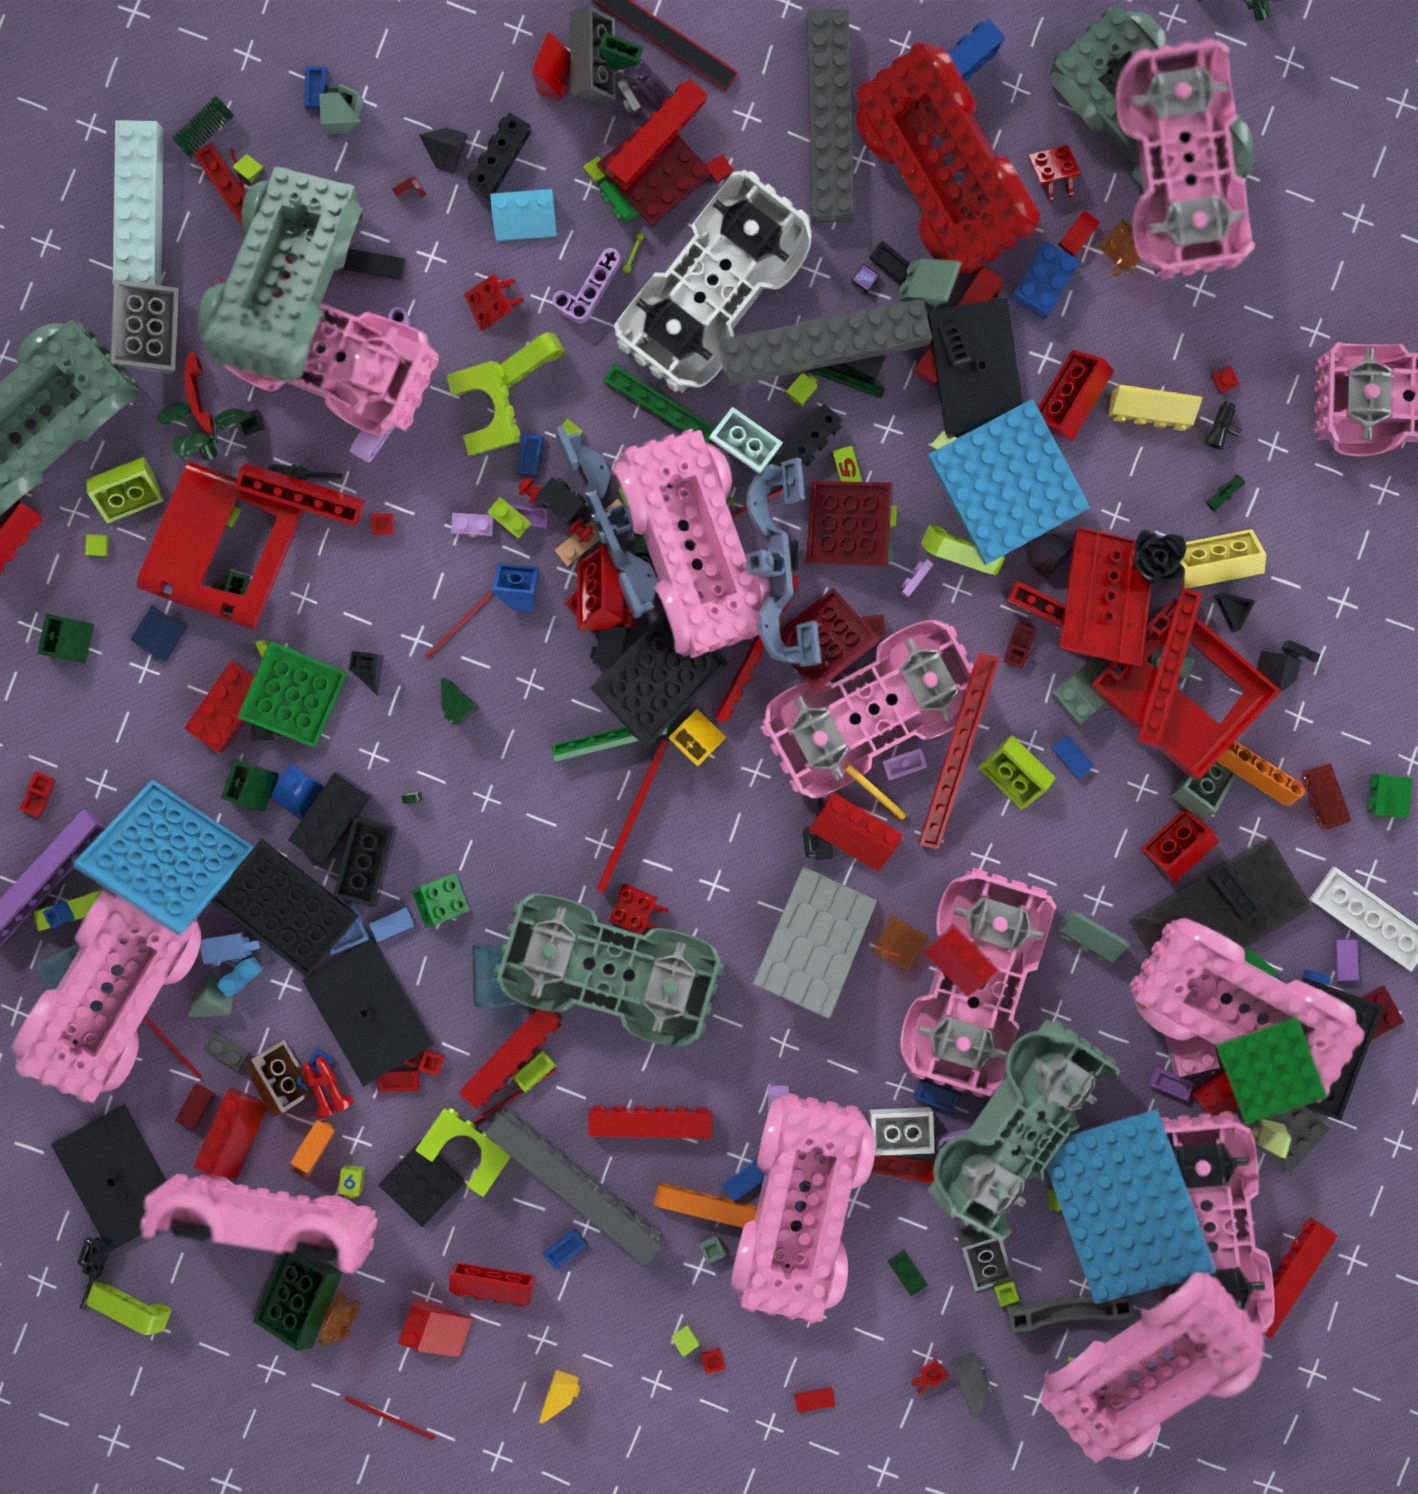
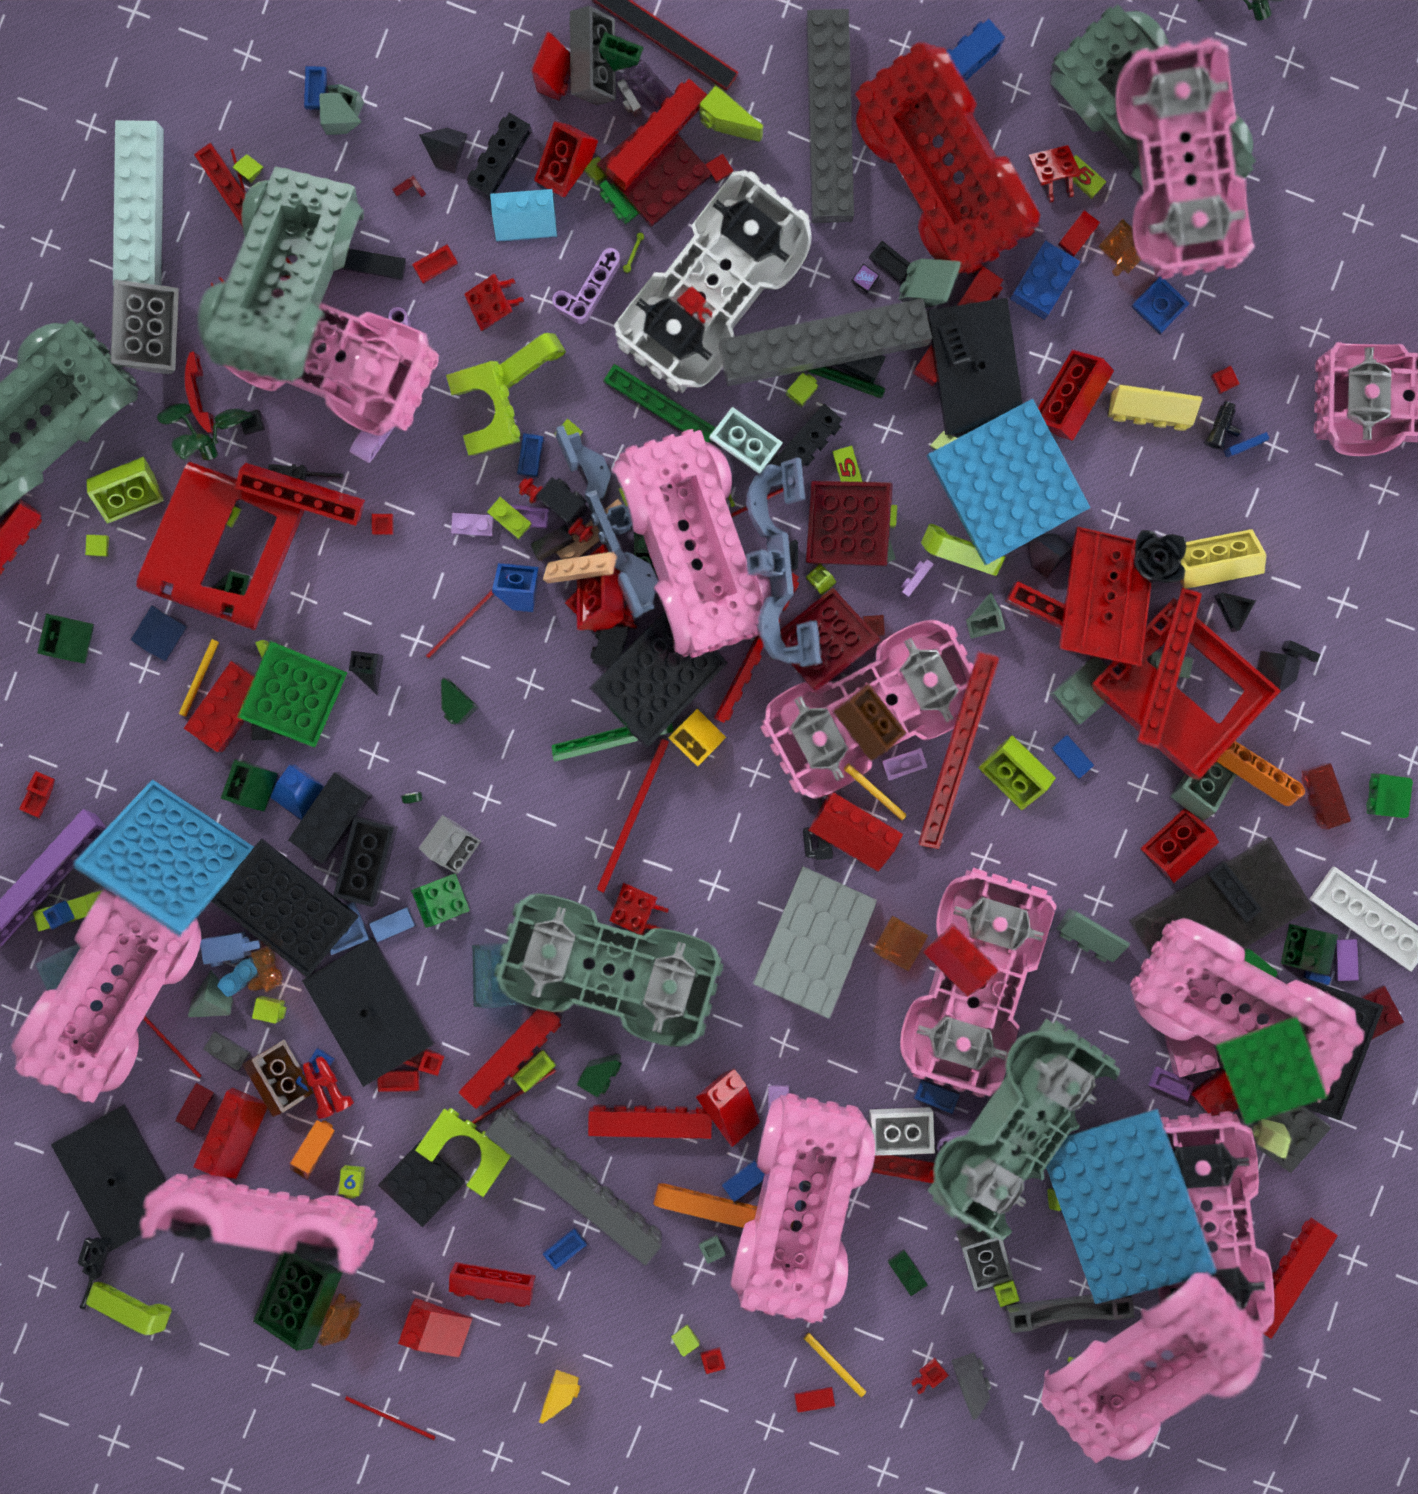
dark green piece [171,95,234,157] -> none
dark red slope [1003,622,1037,669] -> none
dark green pin [1206,474,1245,511] -> none
none -> yellow bar [179,639,219,716]
none -> clear orange plate [248,946,283,992]
none -> lime brick [252,996,286,1024]
none -> red tile [412,244,458,284]
none -> light grey slope [419,815,481,874]
none -> black tile [531,524,575,561]
none -> red slope [534,121,599,197]
none -> light nougat plate [543,552,617,583]
none -> dark green slope [577,1054,622,1098]
none -> red plate [677,286,712,324]
none -> red slope [696,1069,760,1147]
none -> lime slope [700,85,763,142]
none -> yellow bar [803,1333,866,1397]
none -> lime slope [805,564,836,595]
none -> reddish brown slope [833,683,907,761]
none -> sand green slope [966,592,1005,639]
none -> lime tile [1073,155,1106,199]
none -> blue tile [1131,276,1190,334]
none -> blue tile [1224,432,1270,458]
none -> dark green slope [1281,924,1338,975]

